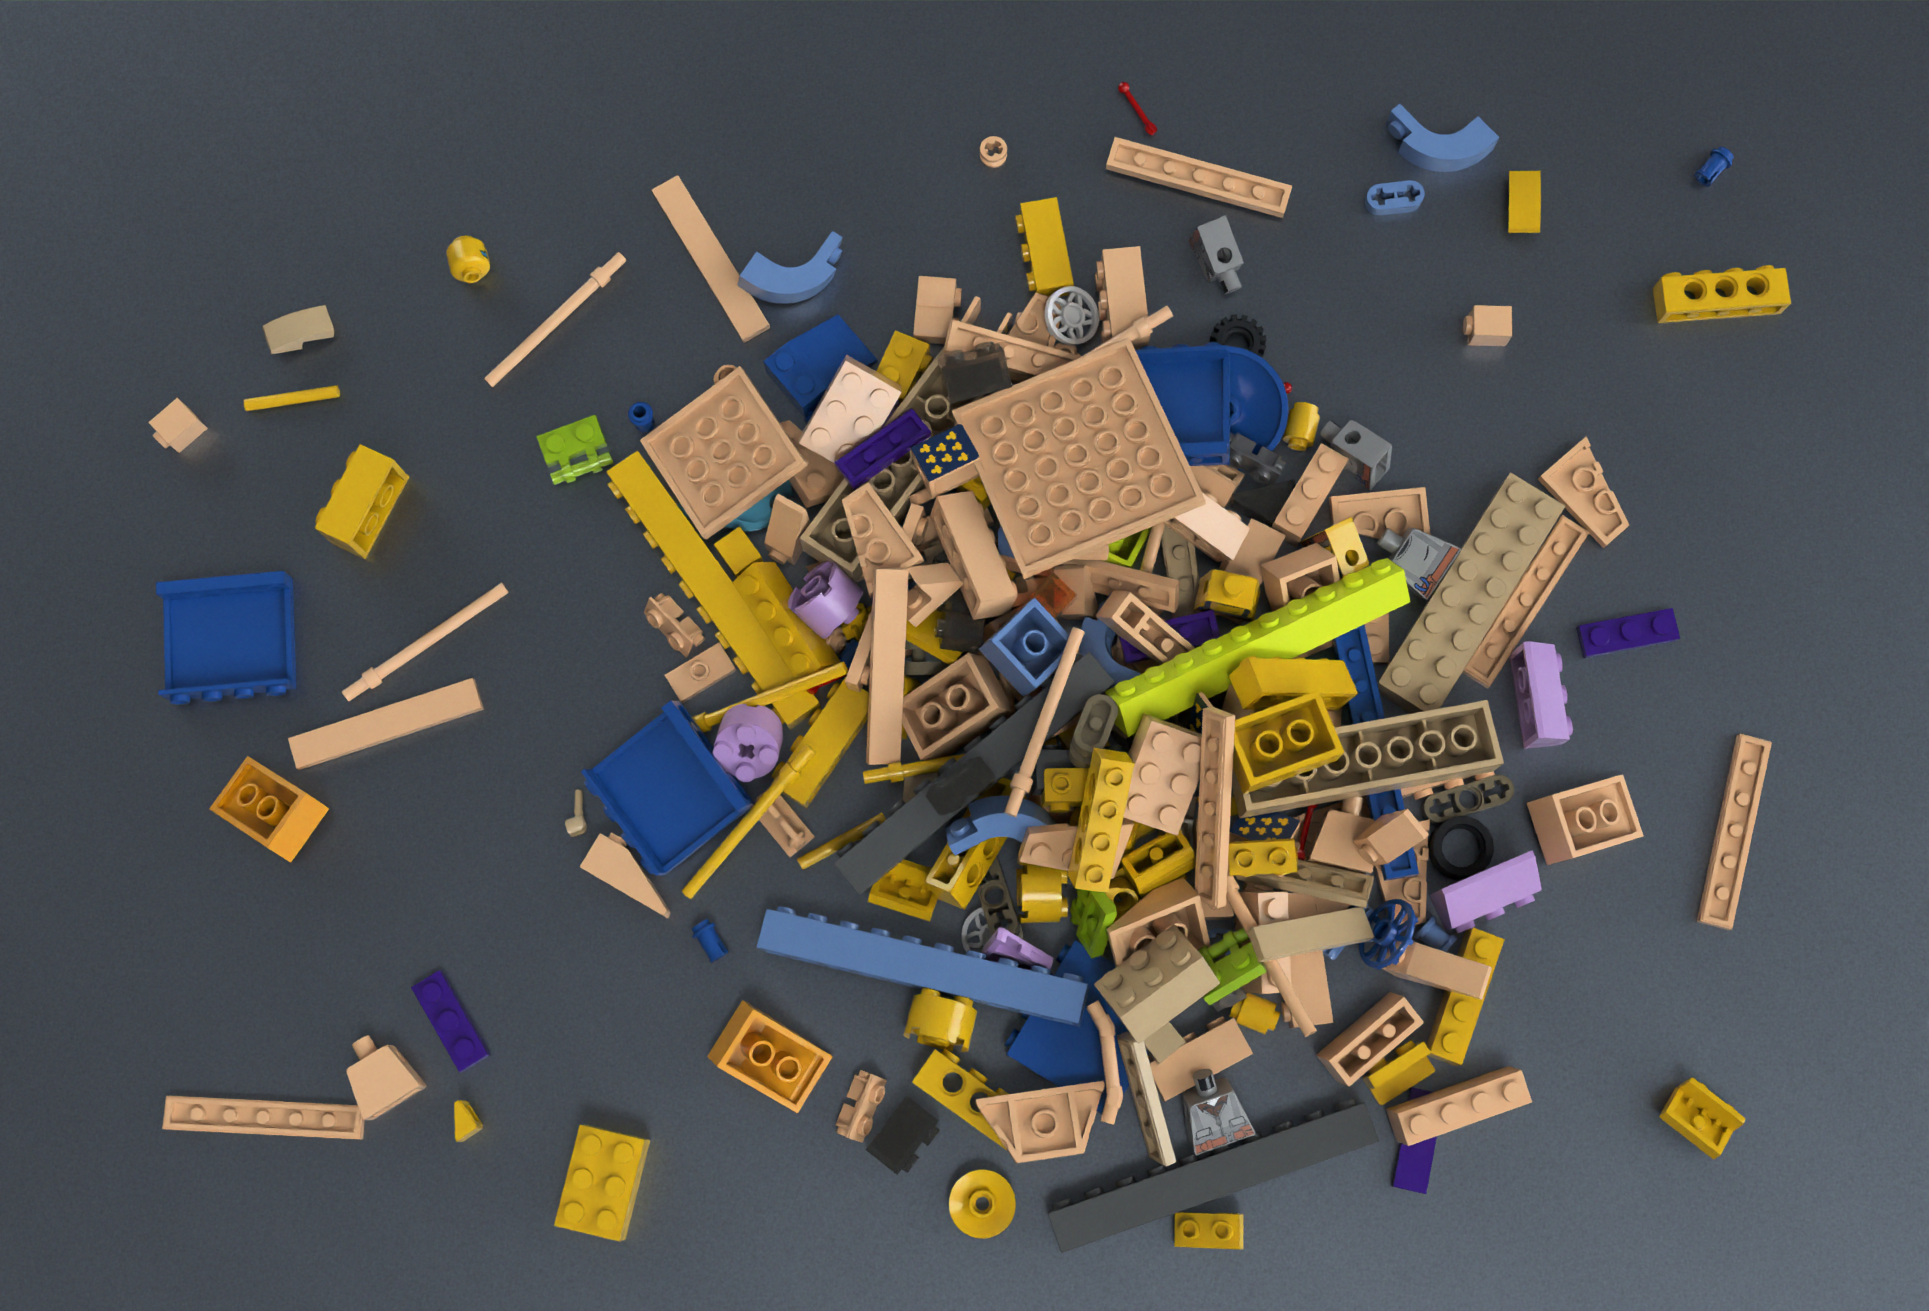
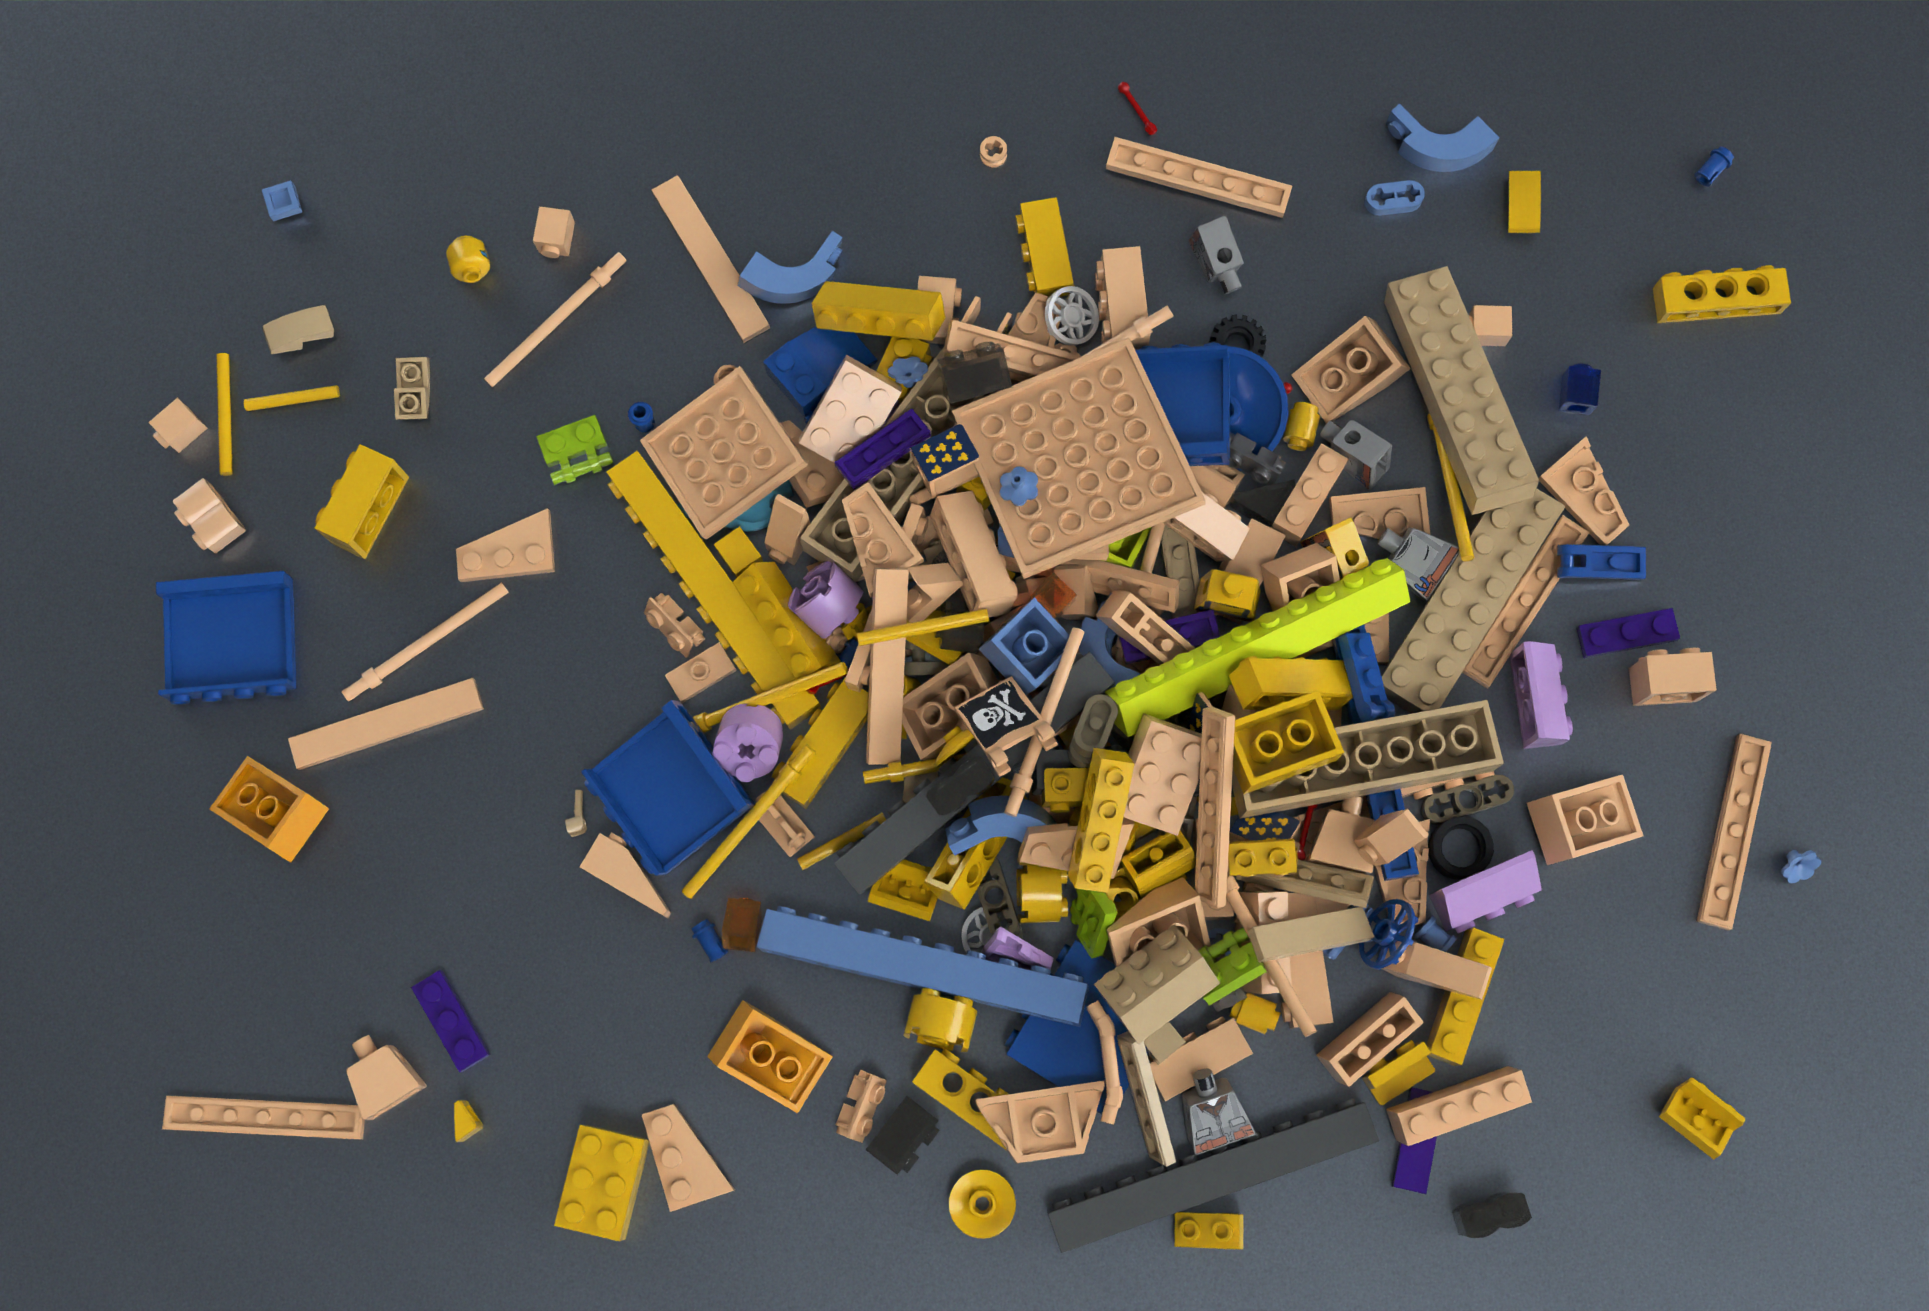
none -> light nougat brick [173,478,246,553]
none -> yellow bar [216,353,233,476]
none -> medium blue plate [262,180,303,222]
none -> tan slope [394,357,430,420]
none -> light nougat wing [456,508,555,582]
none -> light nougat brick [533,206,575,258]
none -> light nougat wing [642,1104,735,1212]
none -> clear orange brick [722,898,762,952]
none -> yellow brick [811,281,946,341]
none -> yellow bar [857,609,989,646]
none -> medium blue plant [888,357,928,388]
none -> yellow dish [934,726,975,768]
none -> flag [954,676,1058,777]
none -> medium blue plant [1000,466,1038,506]
none -> light nougat slope [1291,316,1411,424]
none -> blue plate [1338,633,1395,722]
none -> tan brick [1384,266,1539,515]
none -> yellow bar [1427,413,1474,561]
none -> clear smoke brick [1452,1192,1532,1238]
none -> blue plate [1557,544,1646,580]
none -> clear blue brick [1559,364,1601,415]
none -> light nougat brick [1629,648,1717,706]
none -> medium blue plant [1781,850,1822,883]

